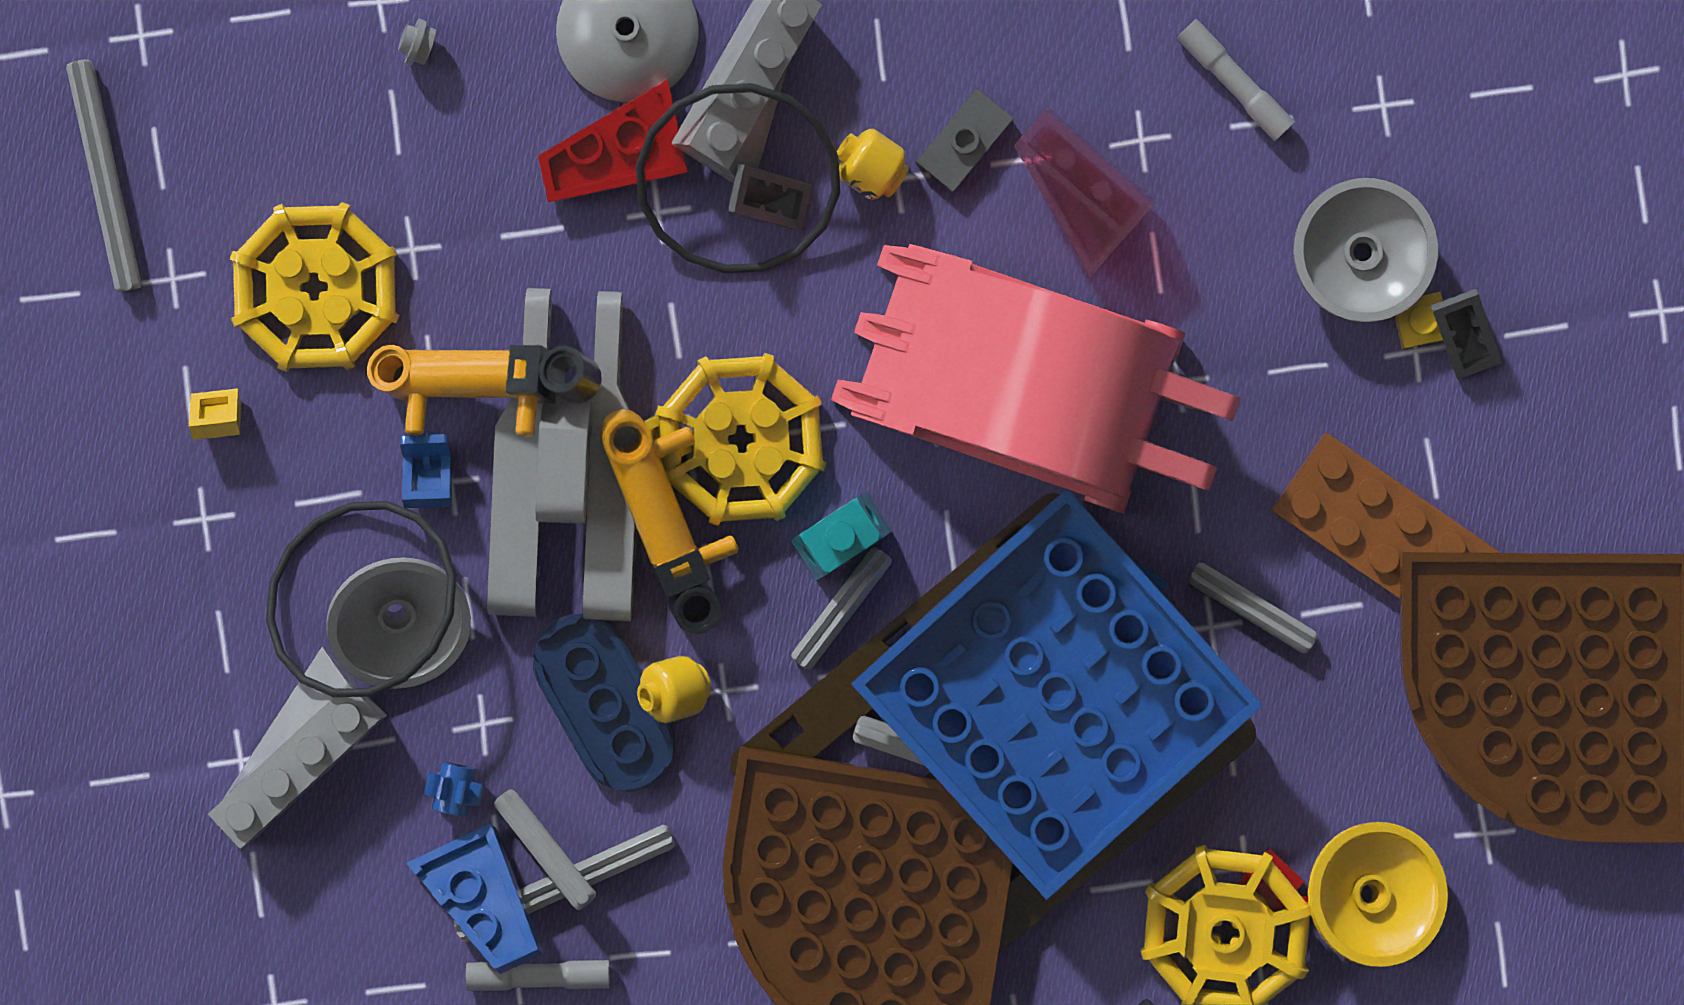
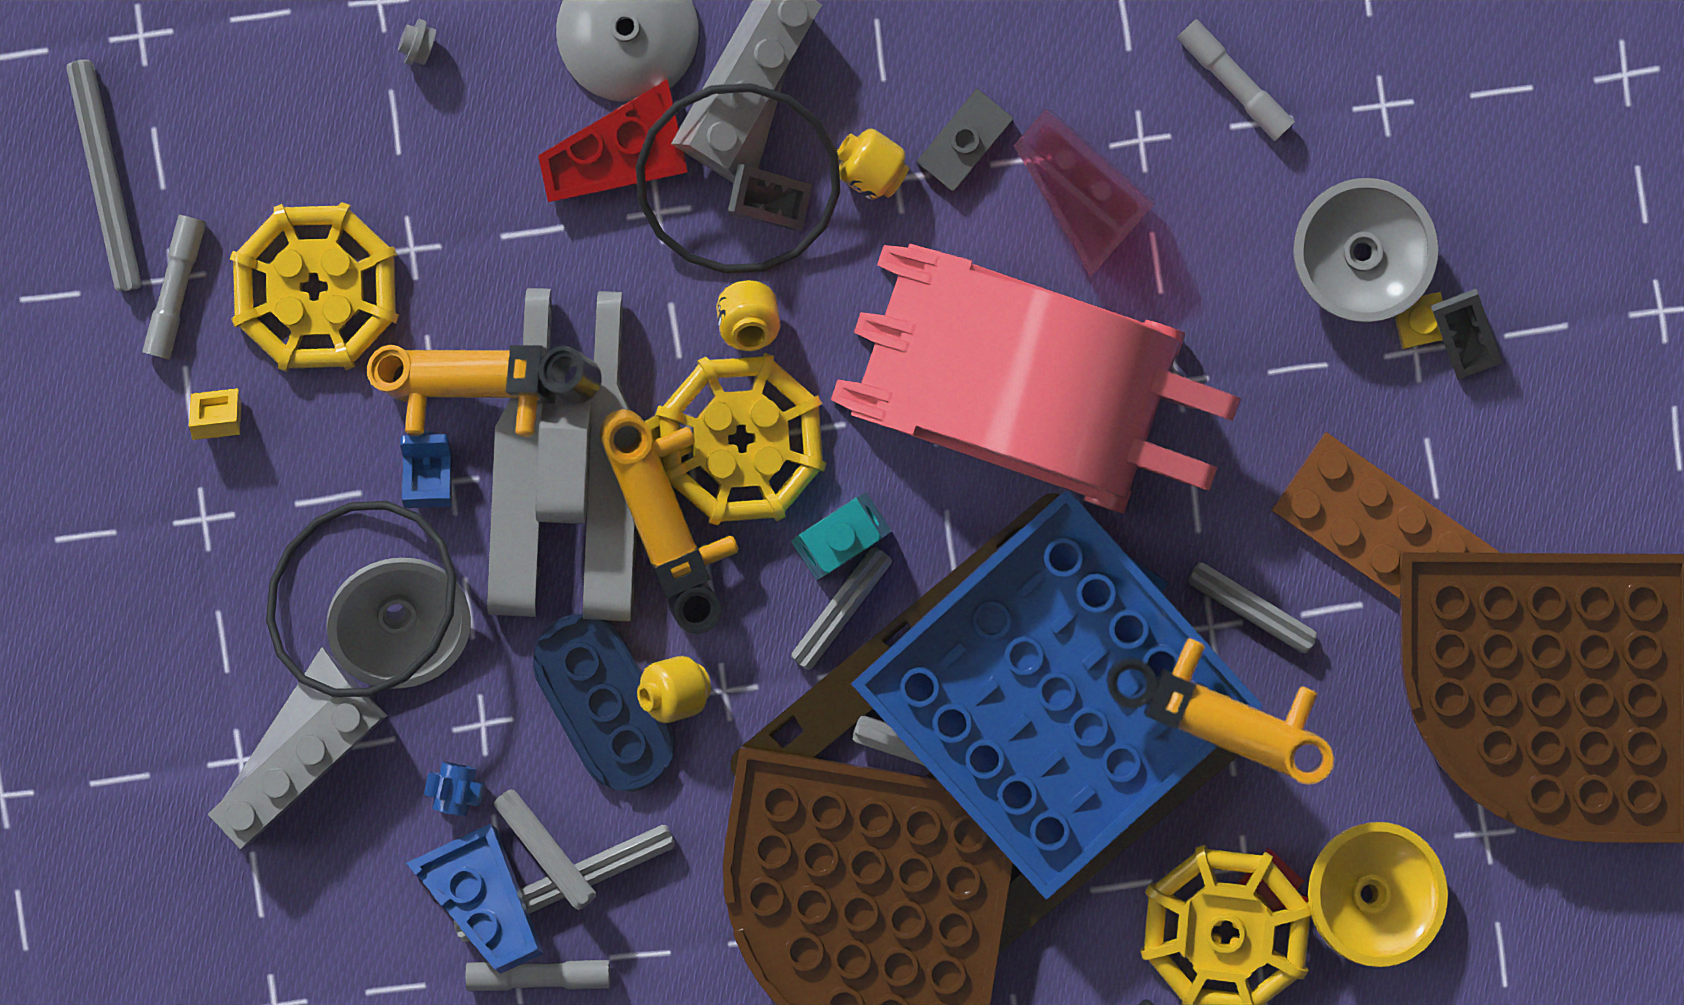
none -> light grey piece [142,215,206,359]
none -> yellow head [716,280,781,351]
none -> light orange piece [1106,638,1334,784]

